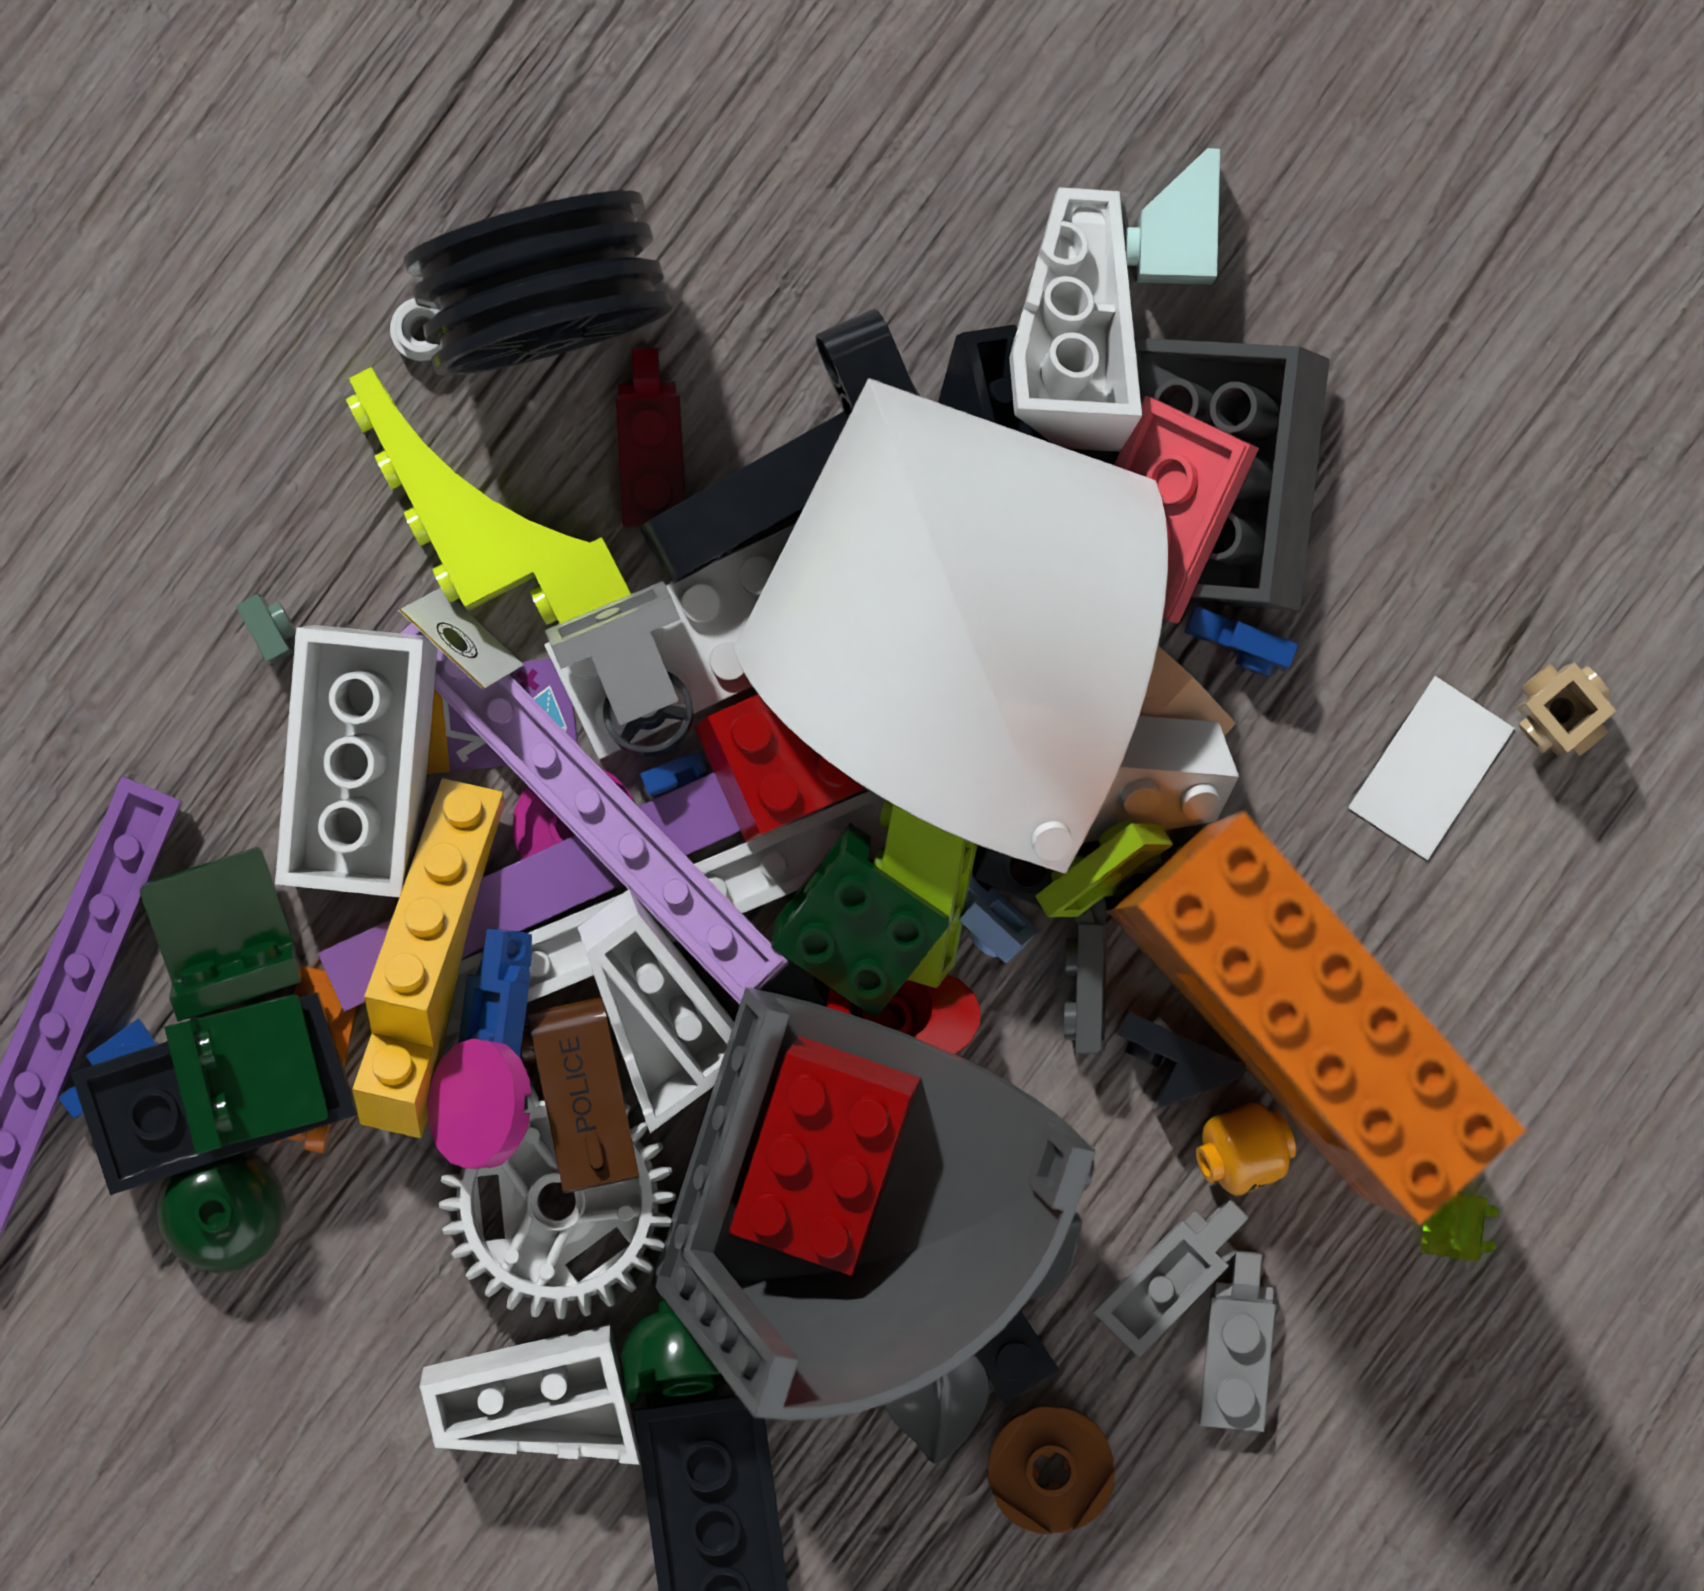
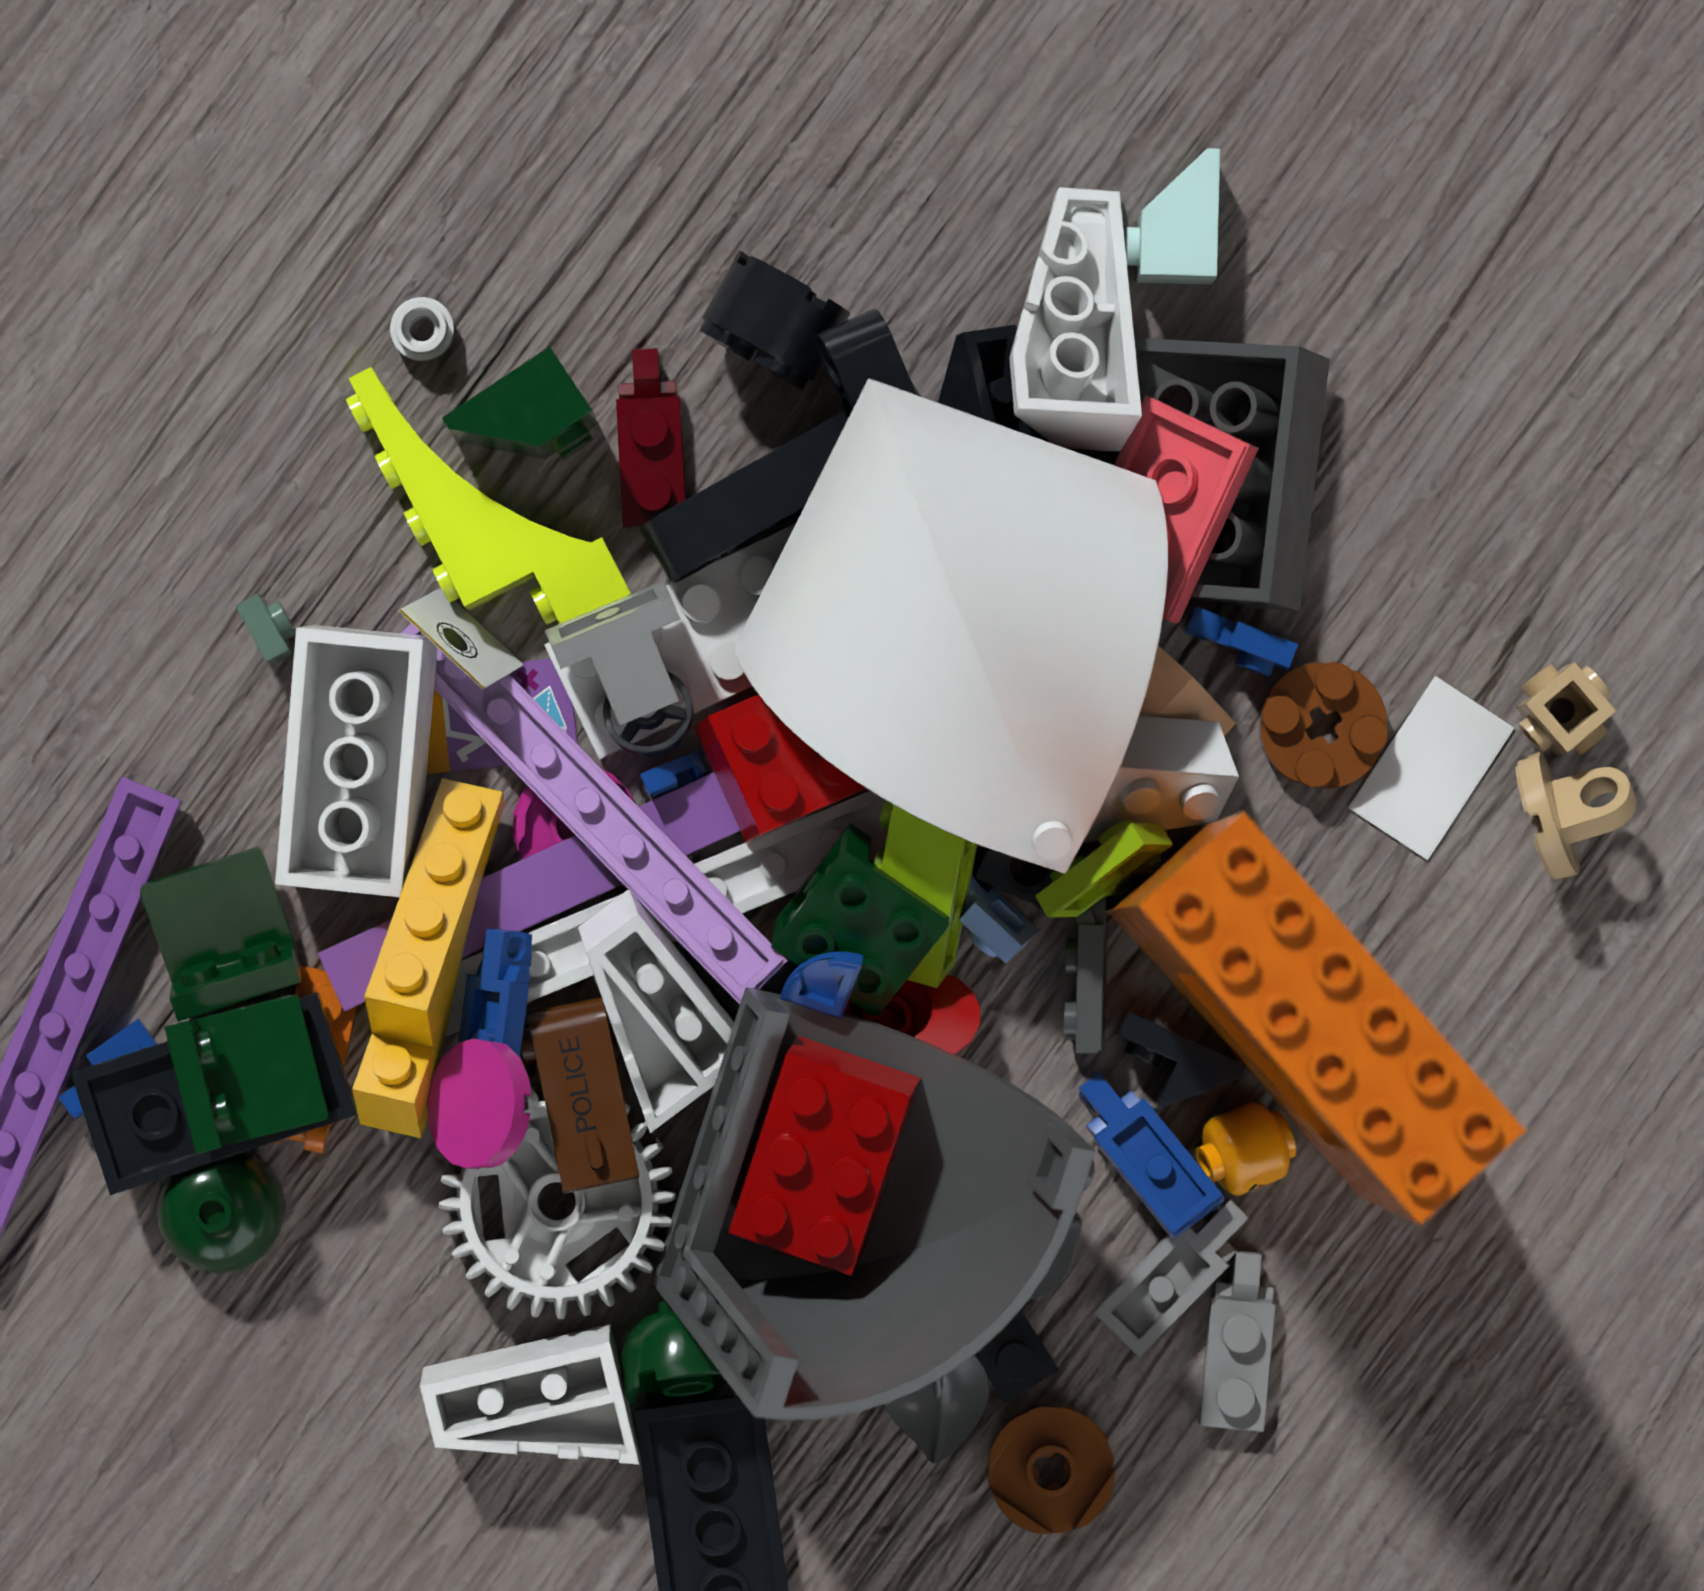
black wheel [404,190,672,376] -> none
clear neon green tile [1421,1193,1499,1261] -> none
none -> dark green slope [442,346,599,460]
none -> black brick [699,251,851,390]
none -> blue tile [780,952,864,1020]
none -> blue hinge [1078,1073,1224,1241]
none -> dark orange plate [1259,662,1388,789]
none -> tan tile [1515,752,1637,880]

